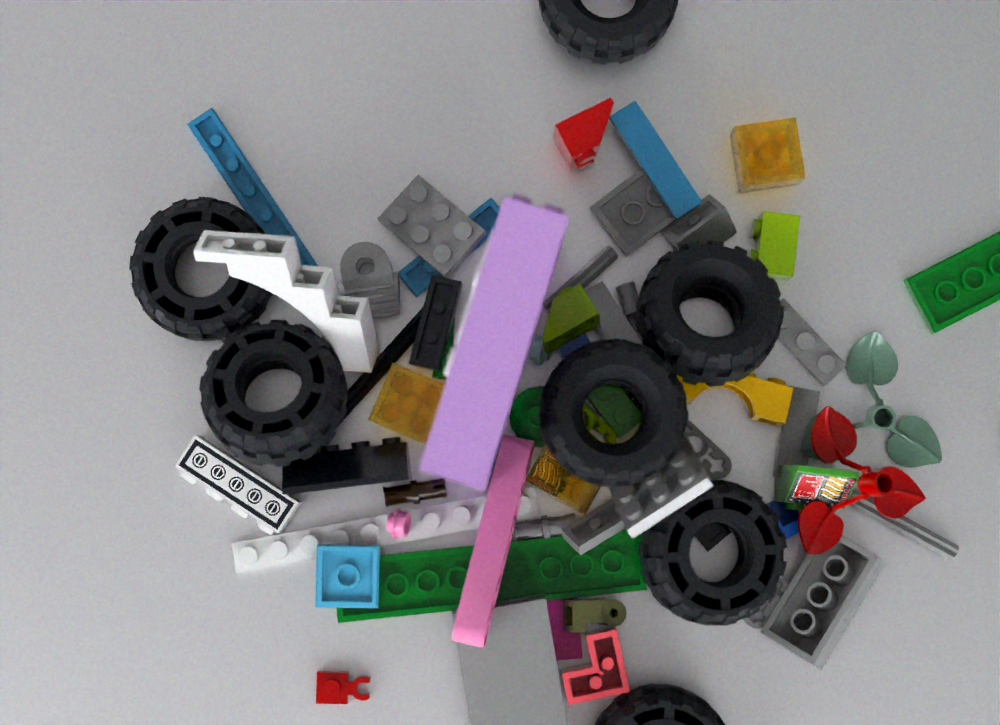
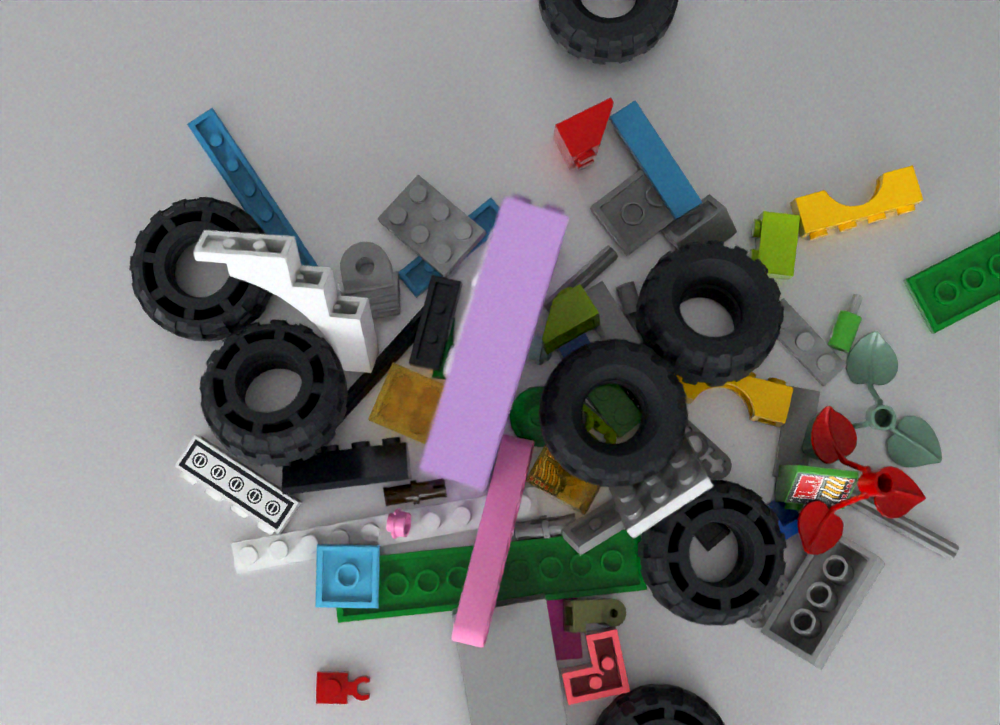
clear yellow brick [730,118,805,193] -> none
none -> yellow arch [790,165,923,240]
none -> bright green piece [828,294,863,353]

